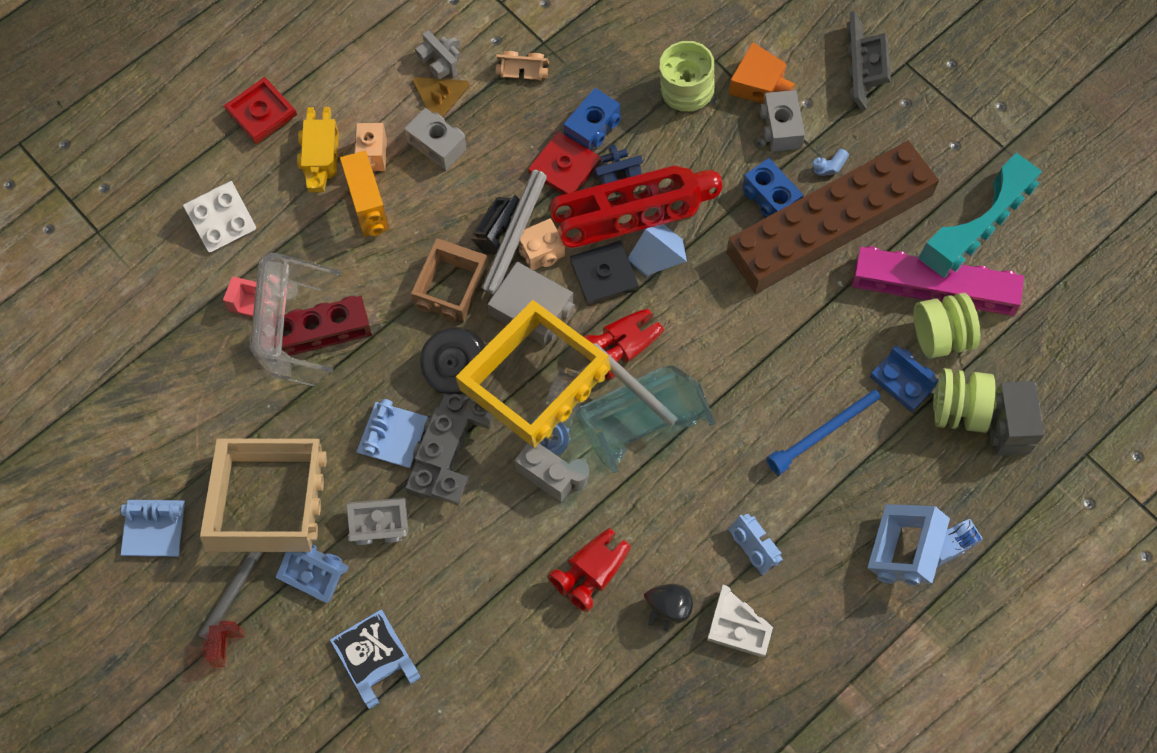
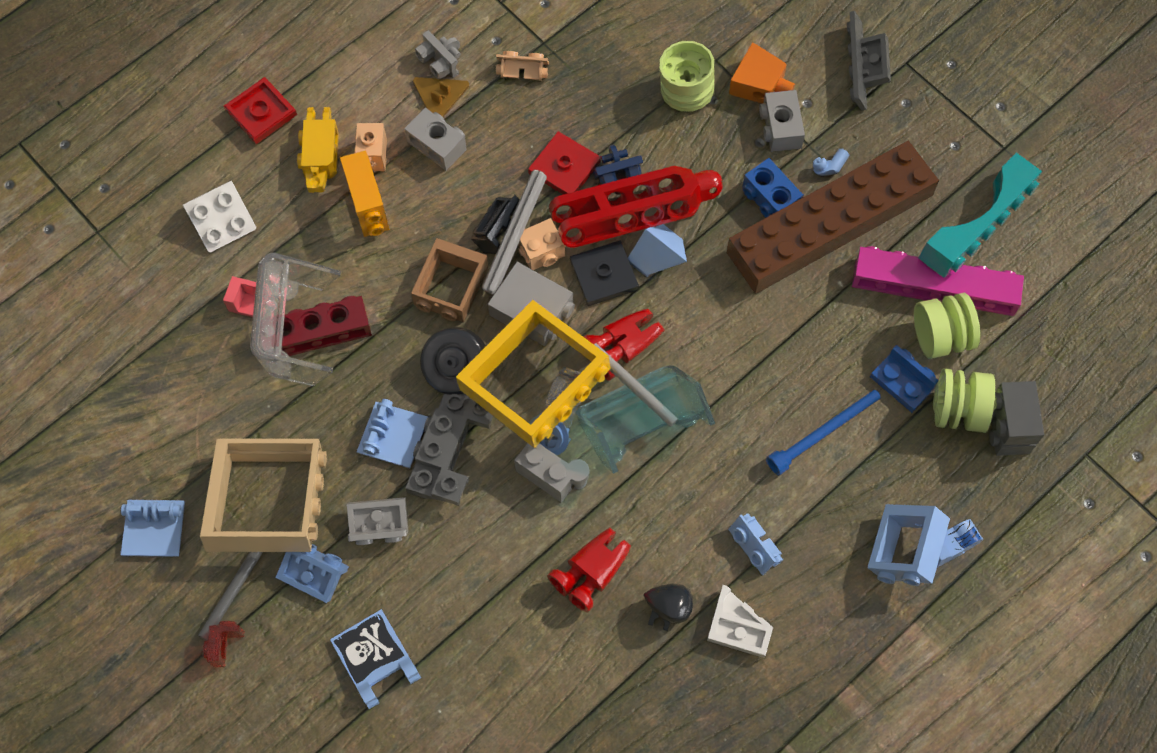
blue brick [564,88,621,151] -> none

